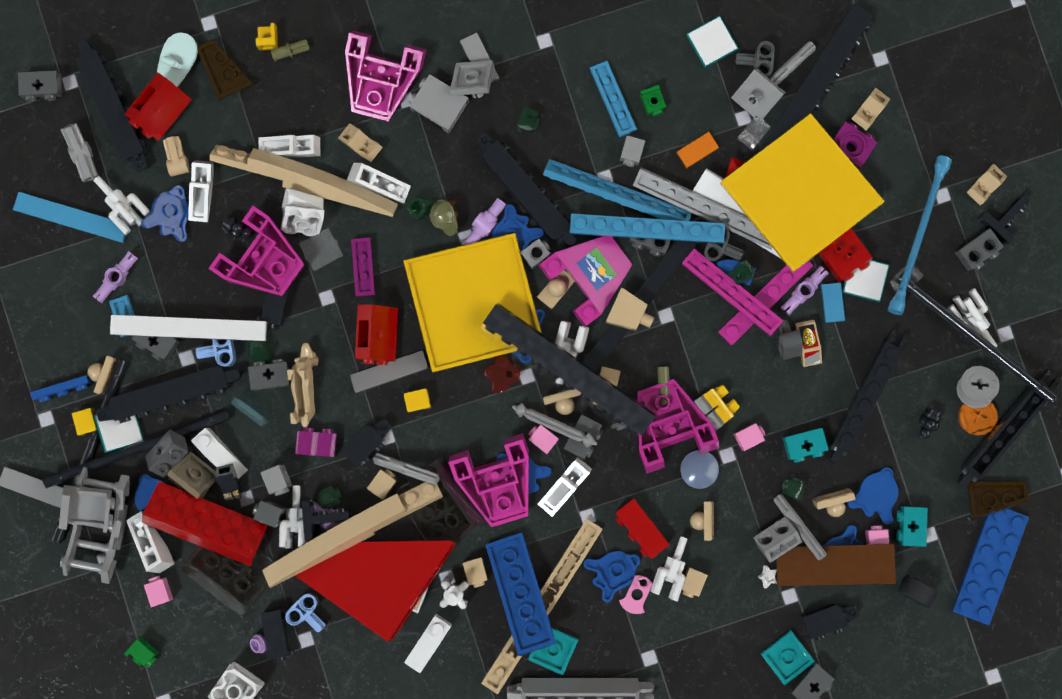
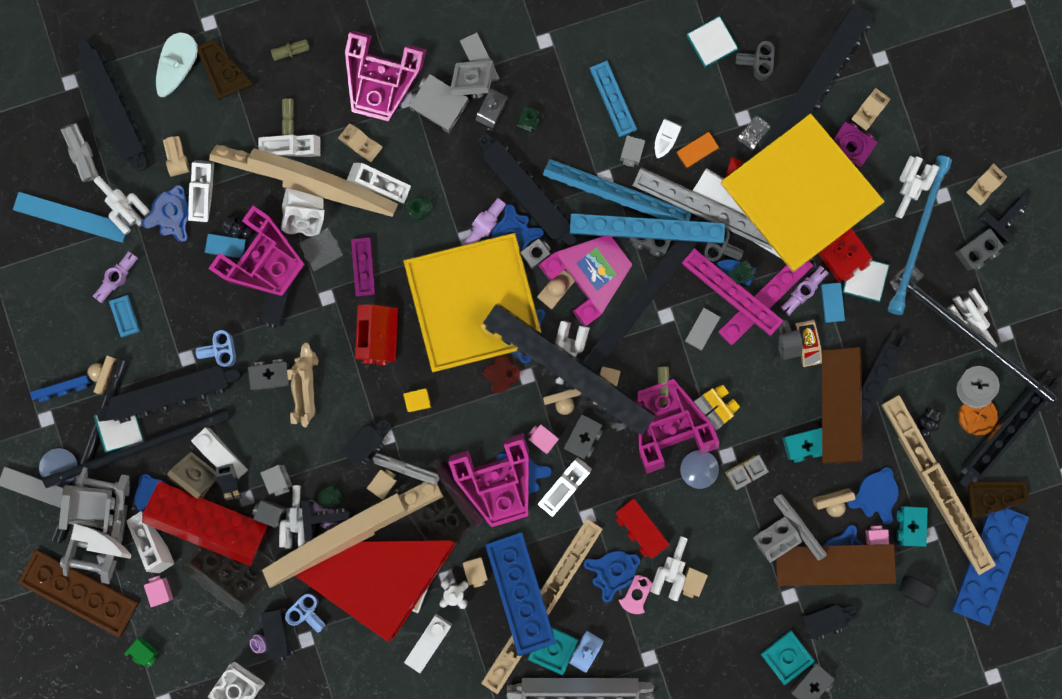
dark grey brick [18,71,62,102] -> none
yellow panel [72,408,97,436] -> none
white tile [110,315,267,341] -> none
red piece [125,73,192,141] -> none
dark grey brick [132,336,180,361] -> none
dark grey brick [146,430,188,478] -> none
clear light blue tile [231,398,268,427] -> none
clear green plate [247,341,270,363] -> none
yellow panel [256,23,278,50] -> none
magenta brick [295,427,337,457] -> none
light grey slope [350,350,429,393] -> none
olive piece [429,199,458,236] -> none
light grey wheel [512,403,597,447] -> none
tan torso [605,288,654,331] -> none
green brick [639,85,666,117] -> none
tan tile [690,501,714,541] -> none
light grey tile [731,68,785,122] -> none
bright pink brick [733,423,765,451] -> none
white piece [758,565,777,588] -> none
light grey axle [769,41,816,85] -> none
clear green plate [781,477,807,501] -> none
none -> reddish brown tile [17,549,139,637]
none -> sand blue dish [39,448,79,487]
none -> white slope [71,524,131,559]
none -> dark azure tile [205,234,247,259]
none -> olive piece [282,99,294,136]
none -> dark grey beam [476,89,508,129]
none -> light blue beam [569,631,604,673]
none -> white plate [655,119,682,158]
none -> light grey tile [685,308,720,351]
none -> light grey hips [725,455,768,490]
none -> reddish brown tile [822,347,863,464]
none -> tan slope [881,395,996,575]
none -> white plant [895,156,940,219]

